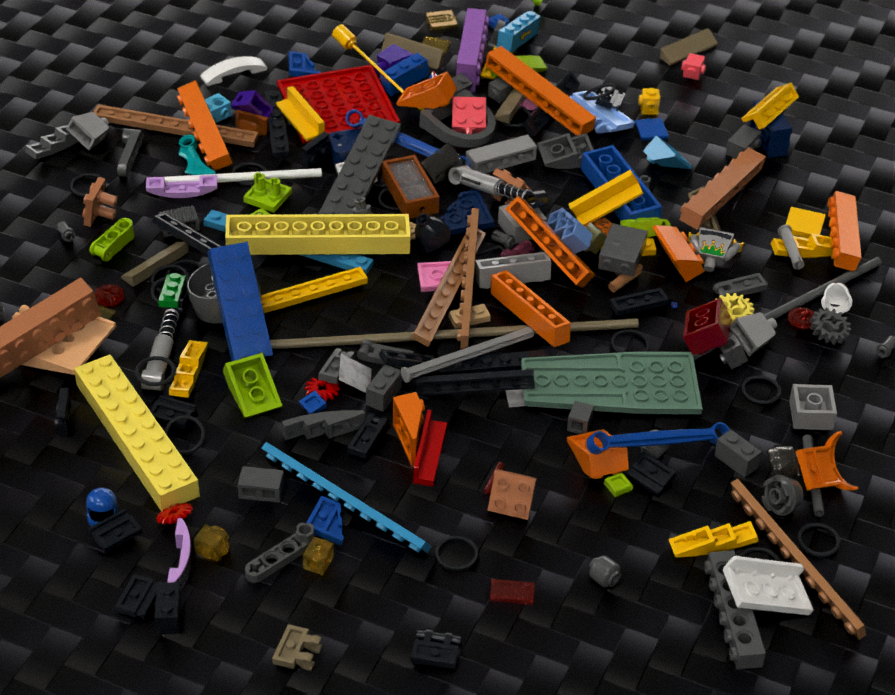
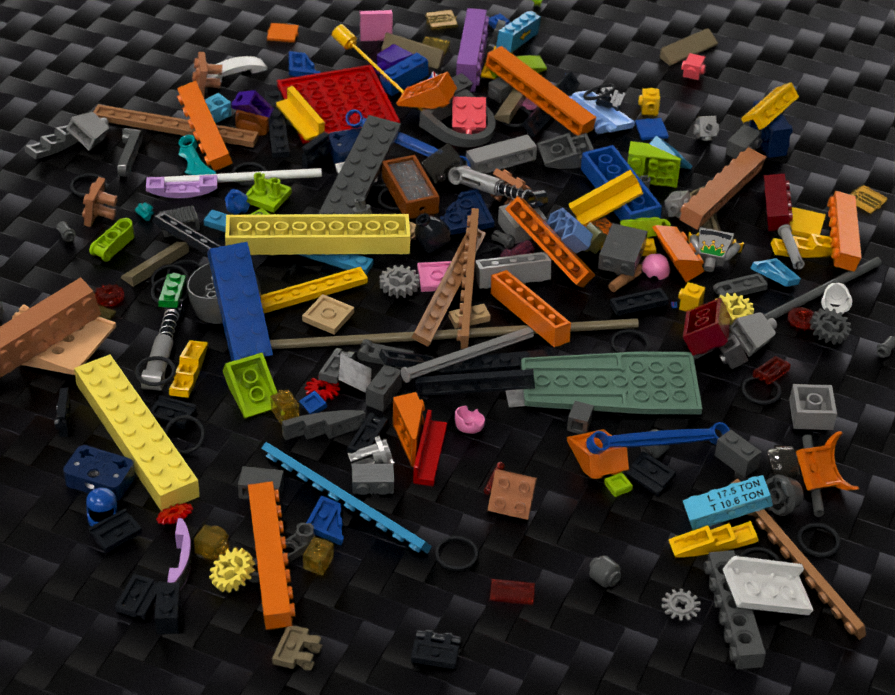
none -> dark blue axle [64,445,135,501]
none -> teal plate [135,202,154,221]
none -> nougat plate [192,52,223,97]
none -> light yellow gear [209,548,255,593]
none -> blue piece [225,189,250,215]
none -> orange brick [248,481,296,630]
none -> orange piece [267,23,299,43]
none -> clear yellow brick [270,389,299,425]
none -> tan plate [302,294,354,335]
none -> light grey piece [347,436,394,465]
none -> dark grey brick [352,463,394,495]
none -> bright pink tile [360,10,392,41]
none -> light grey gear [380,265,420,298]
none -> bright pink hair [455,406,485,434]
none -> lime slope [628,141,681,187]
none -> bright pink hair [641,254,670,280]
none -> light grey gear [662,589,701,621]
none -> light grey brick [665,190,691,218]
none -> yellow brick [678,282,705,312]
none -> medium azure brick [683,475,773,530]
none -> light grey brick [694,116,719,141]
none -> dark azure wing [751,258,801,287]
none -> clear red tile [753,356,791,385]
none -> dark red brick [764,173,793,231]
none -> clear yellow piece [850,185,888,213]

